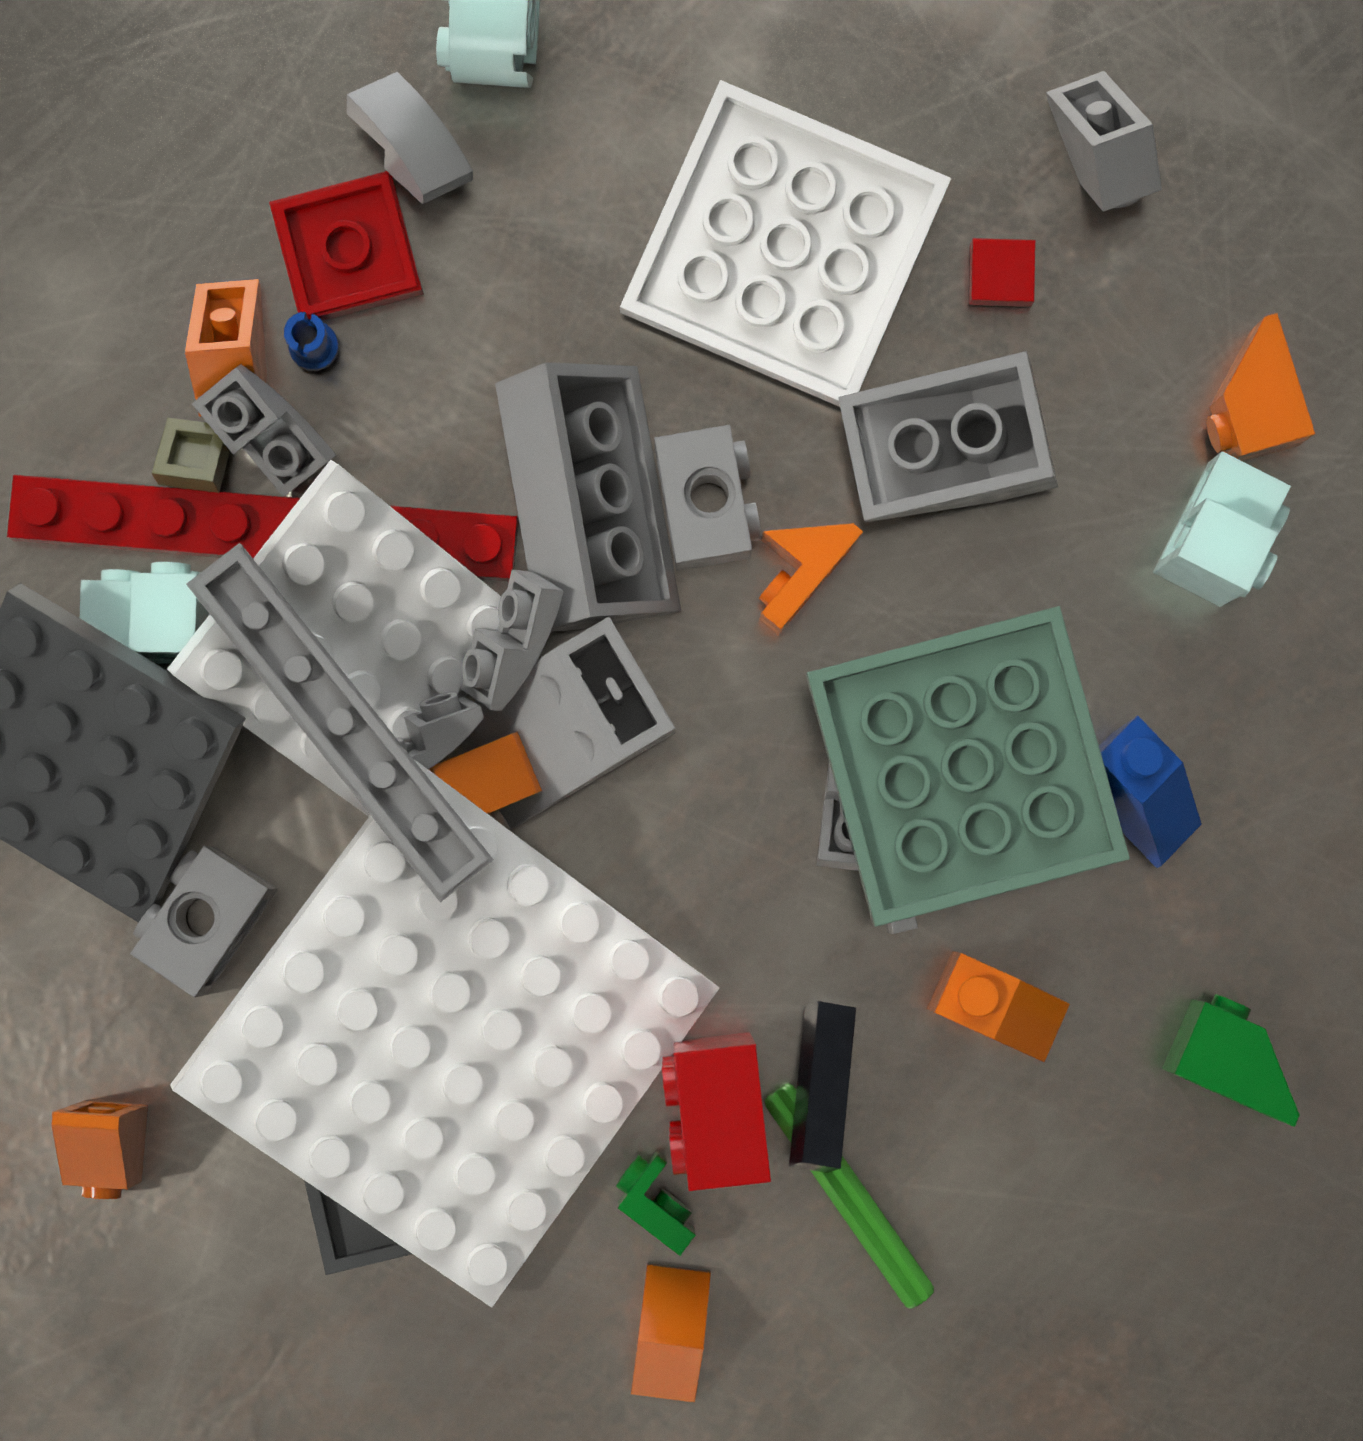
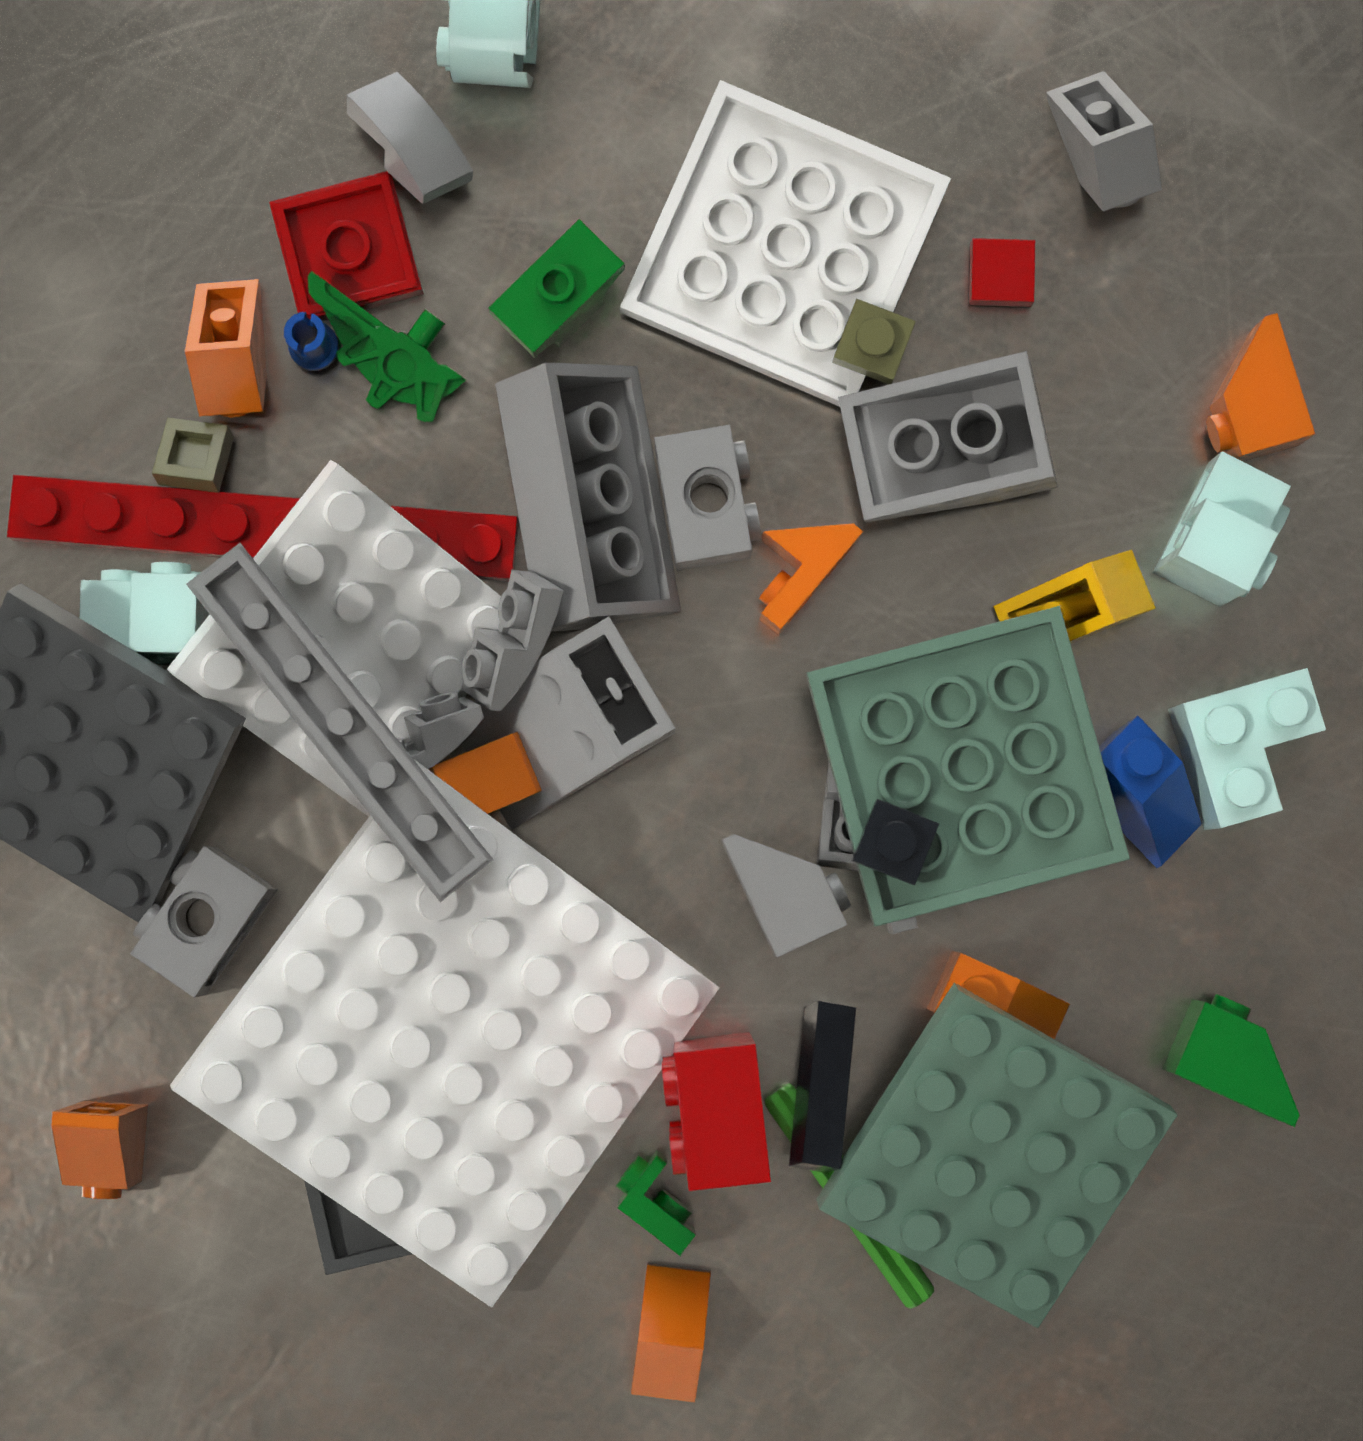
light grey slope [192,364,336,497] -> none
none -> green piece [308,271,467,422]
none -> green brick [488,219,625,358]
none -> light grey slope [721,834,852,958]
none -> sand green plate [816,983,1178,1328]
none -> olive plate [832,298,916,384]
none -> black plate [851,799,939,885]
none -> yellow slope [993,549,1156,644]
none -> light aqua brick [1168,668,1326,830]

